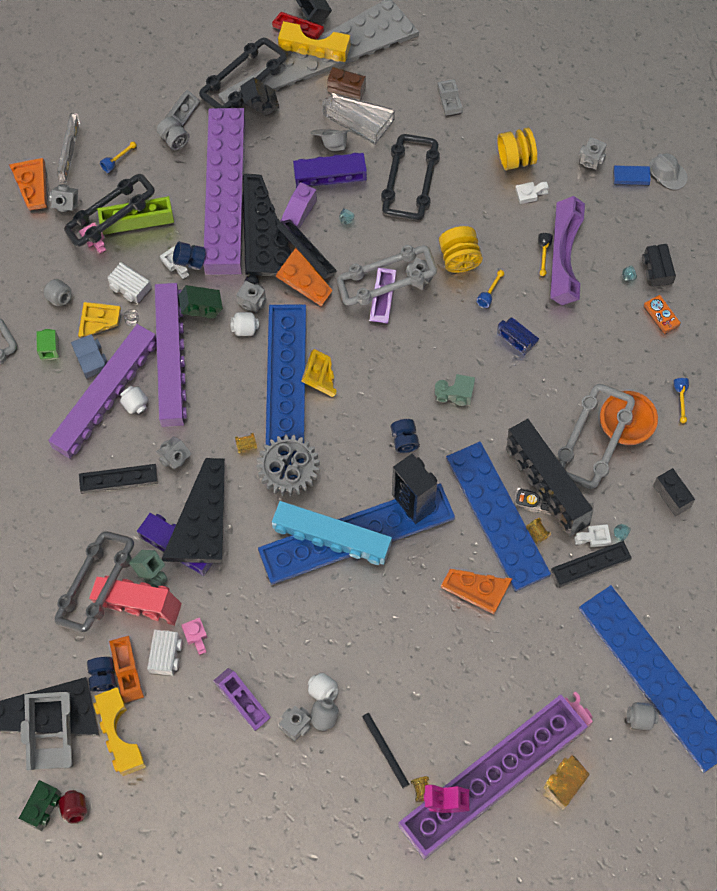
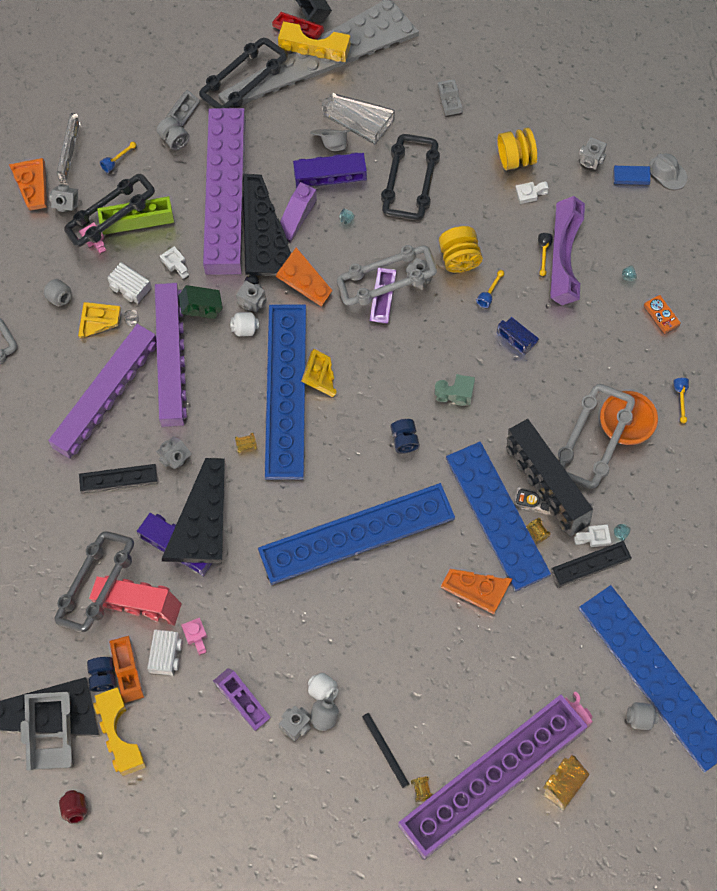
dark green brick [18,780,62,831] -> none
bright green brick [37,329,59,360] -> none
sand blue brick [71,334,108,379] -> none
white head [120,386,148,415] -> none
sand green brick [129,550,167,588] -> none
dark blue wheel [173,241,205,270] -> none
black piece [240,77,279,116] -> none
light grey gear [257,435,320,496] -> none
medium azure brick [272,501,392,565] -> none
black tile [276,219,337,279] -> none
reddish brown brick [327,67,366,101] -> none
black brick [392,453,437,525] -> none
dark pink brick [424,785,469,813] -> none
black brick [642,244,676,287] -> none
black brick [653,468,695,516] -> none

